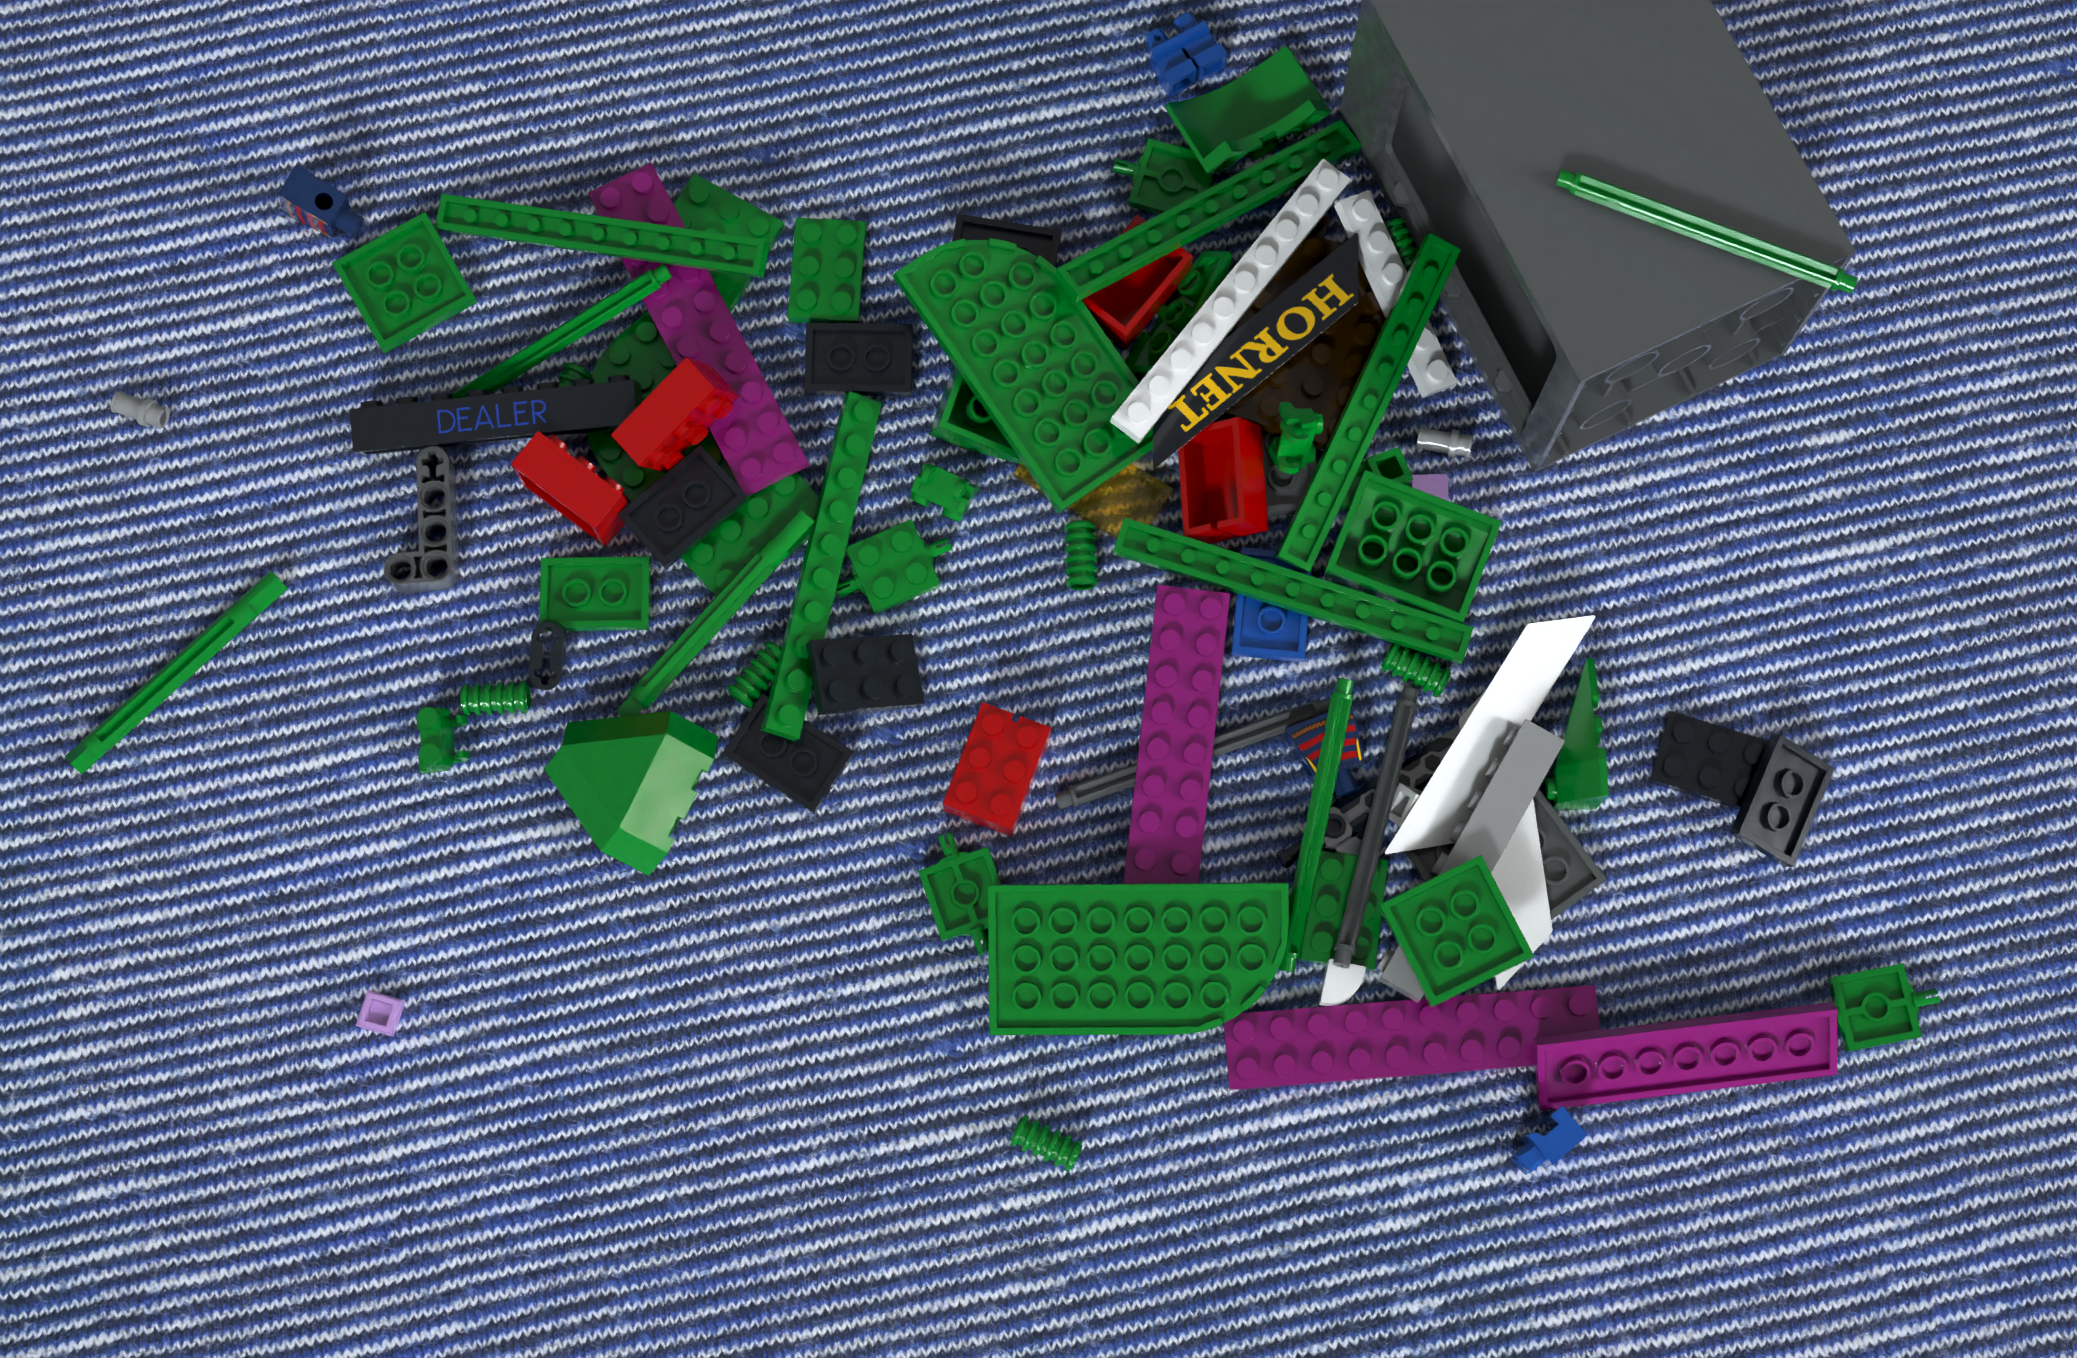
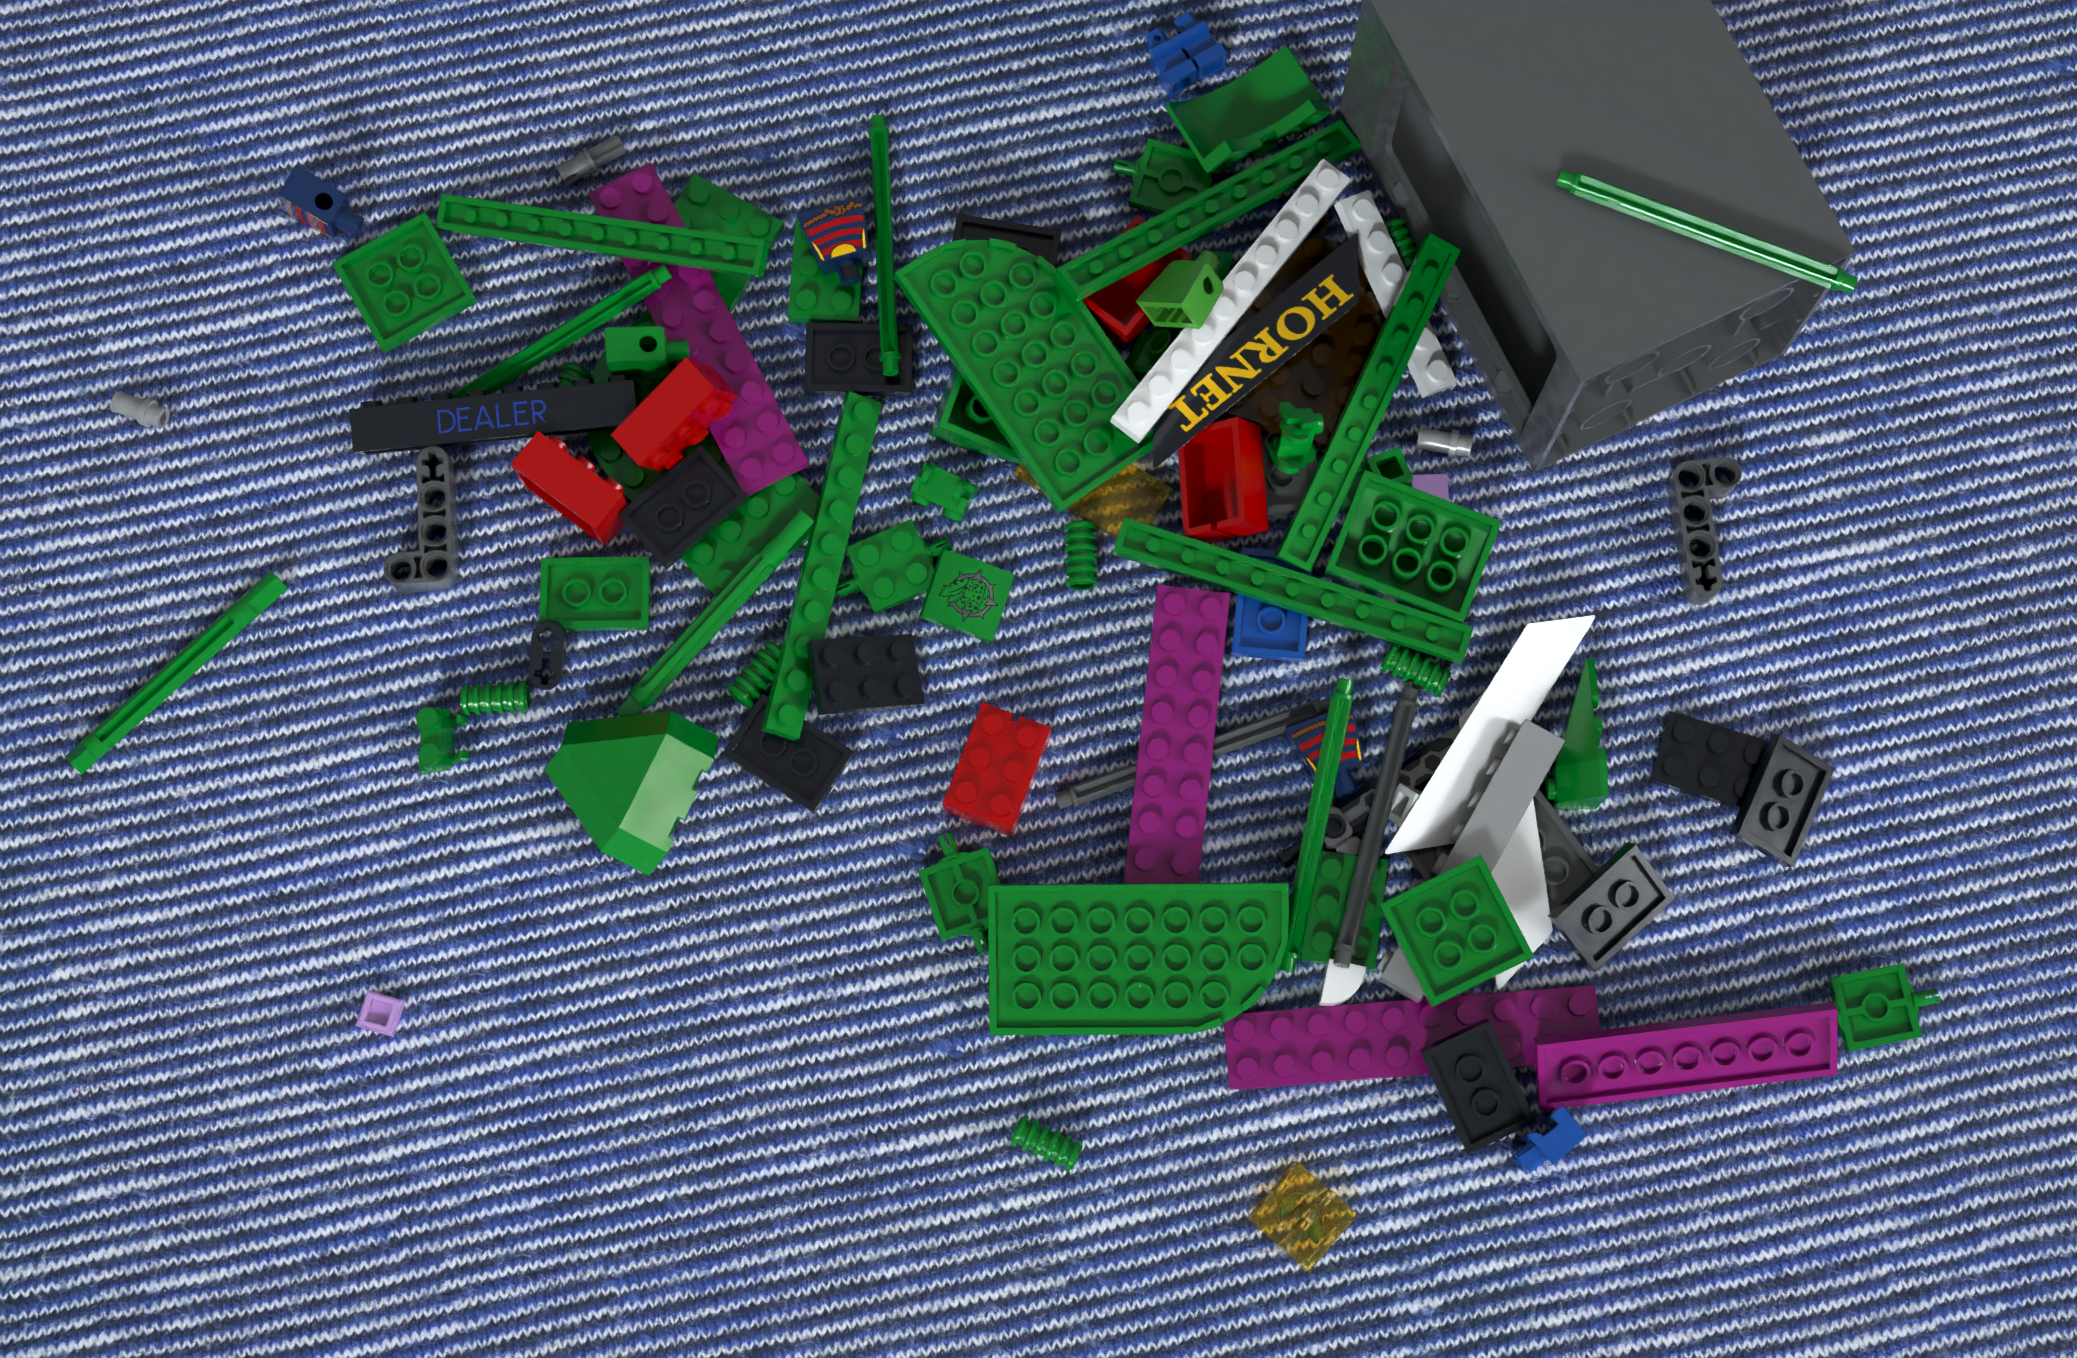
none -> flat silver axle [556,136,626,186]
none -> green torso [604,326,690,381]
none -> torso [796,195,871,287]
none -> green piece [868,115,901,376]
none -> green slope [919,549,1015,643]
none -> bright green torso [1136,250,1224,329]
none -> clear yellow slope [1247,1161,1358,1272]
none -> black plate [1419,1018,1536,1154]
none -> black plate [1548,842,1675,972]
none -> dark grey beam [1667,457,1742,605]

